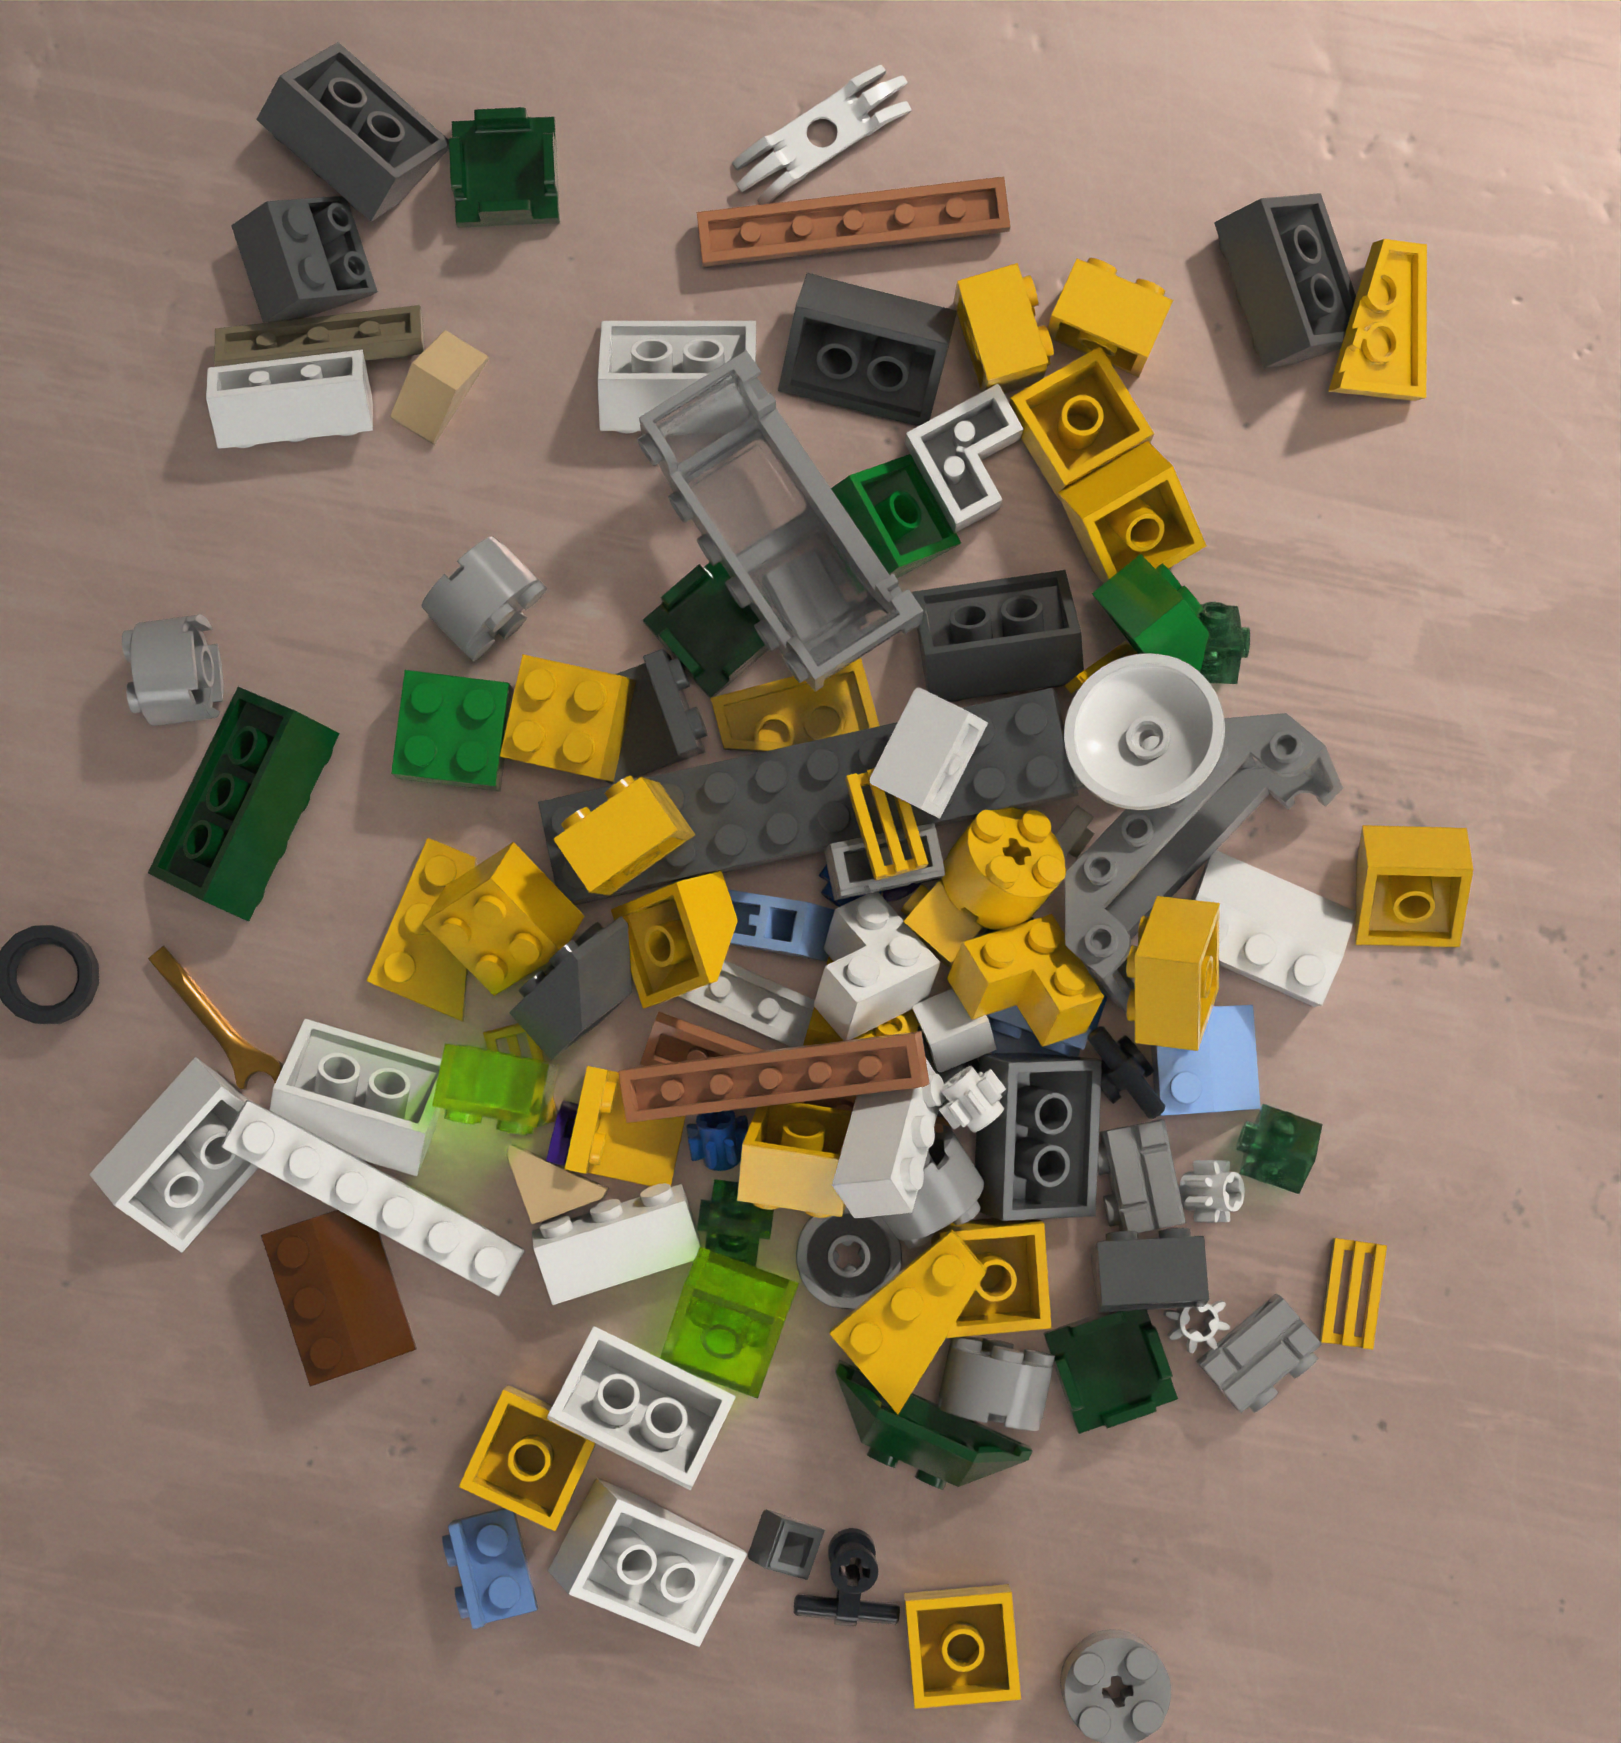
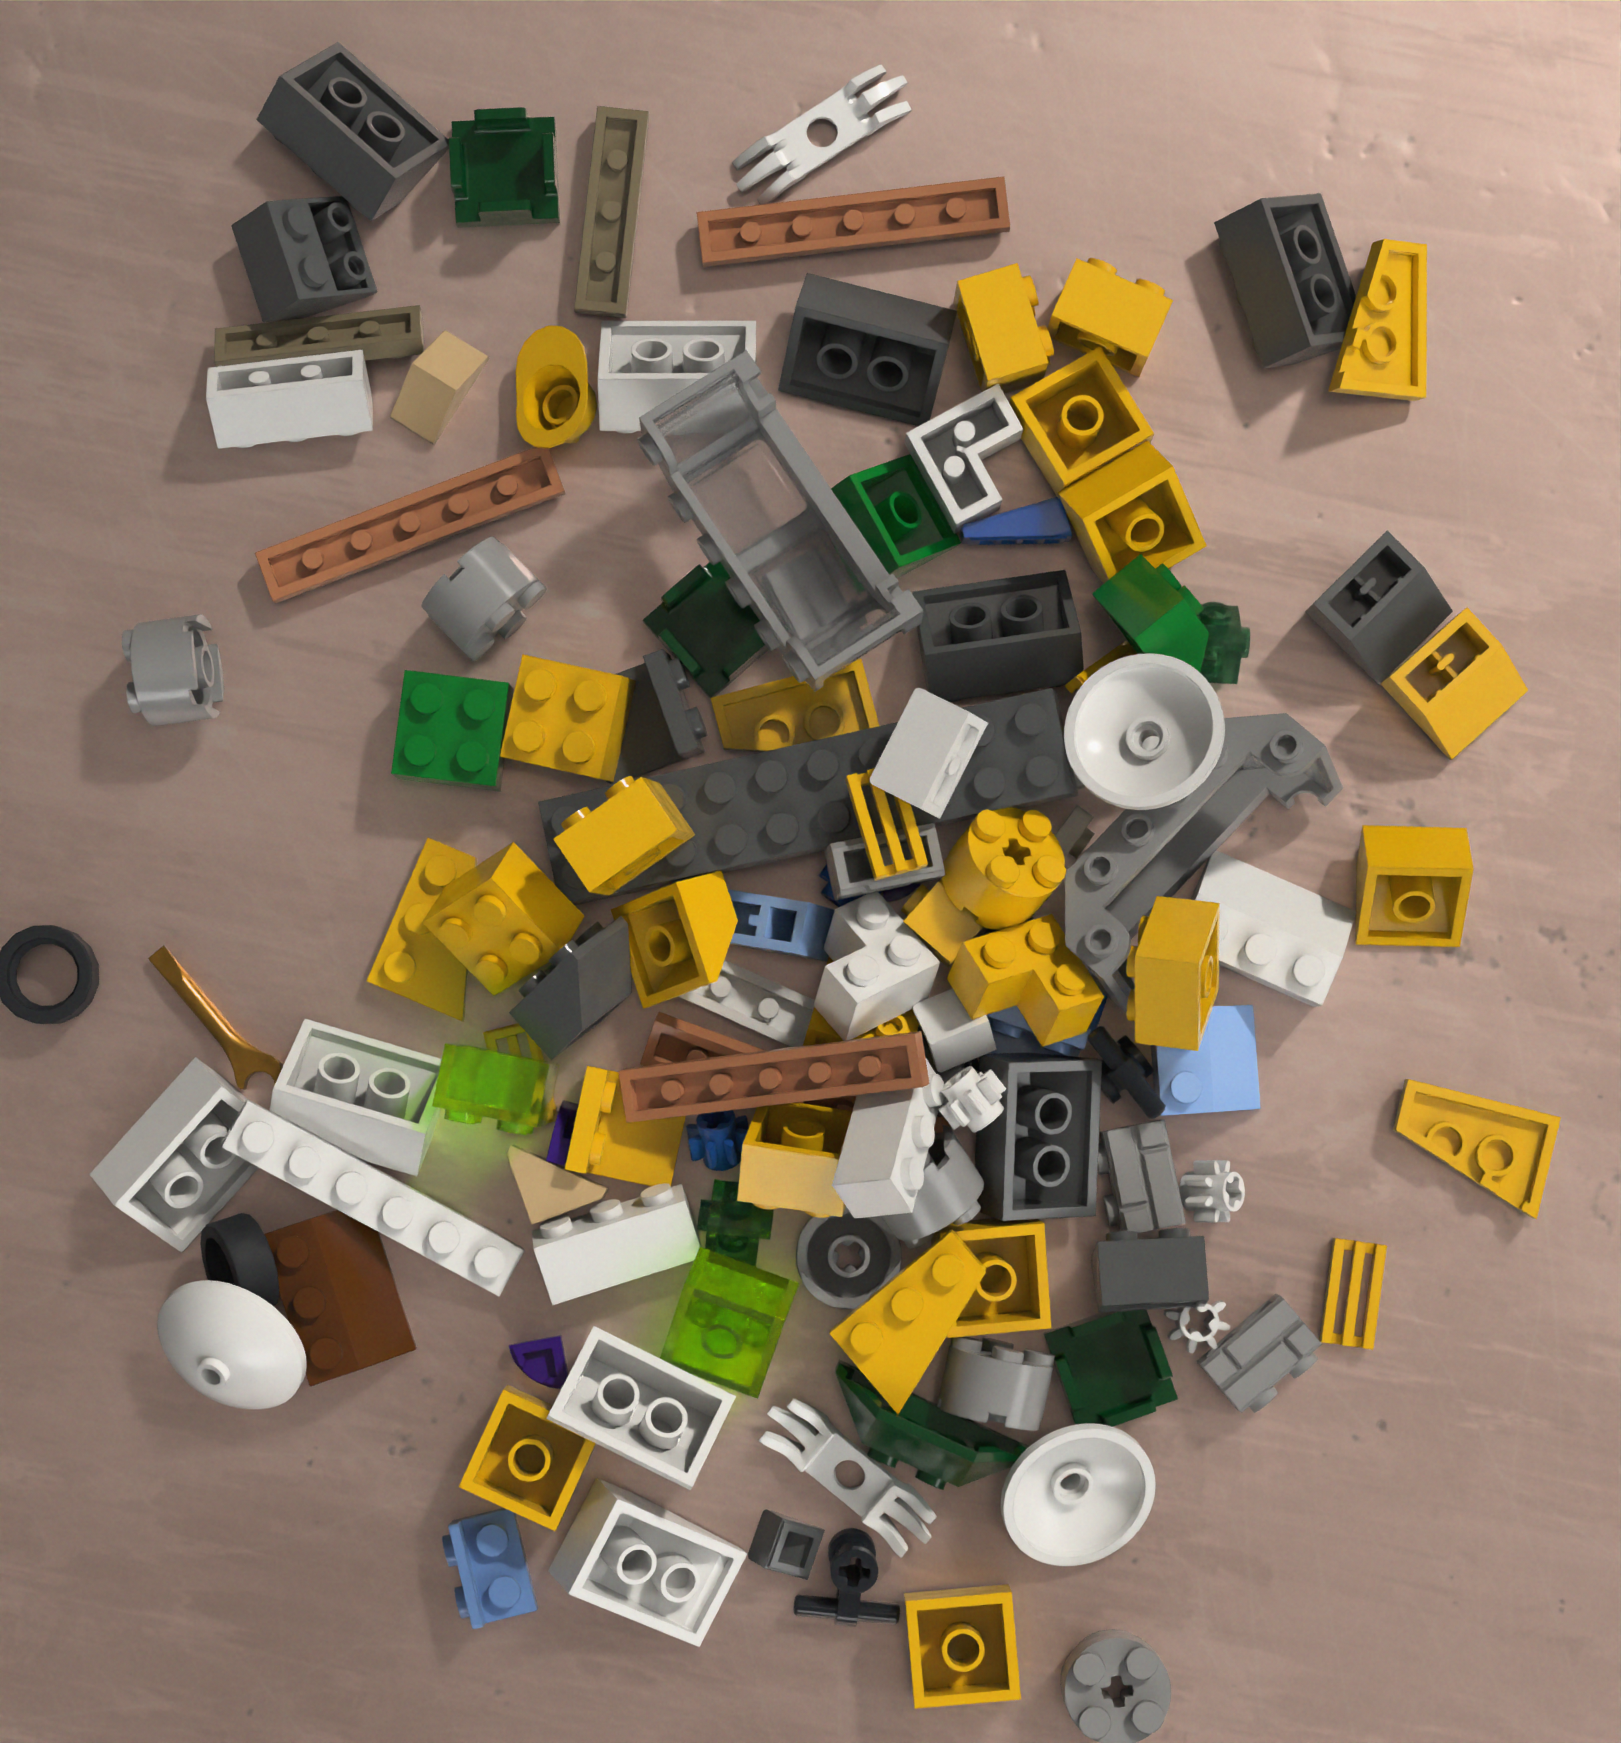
dark green slope [148,687,340,922] -> none
clear green brick [1236,1104,1323,1194] -> none
none -> white dish [157,1280,307,1409]
none -> black tyre [200,1213,280,1306]
none -> nougat plate [255,447,566,604]
none -> dark purple tile [509,1335,569,1389]
none -> yellow piece [515,325,597,449]
none -> dark tan plate [574,106,649,318]
none -> white piece [759,1399,937,1558]
none -> blue slope [959,497,1072,545]
none -> white dish [1001,1423,1156,1566]
none -> dark grey slope [1305,530,1453,685]
none -> yellow slope [1381,607,1528,760]
none -> yellow wing [1393,1079,1561,1219]

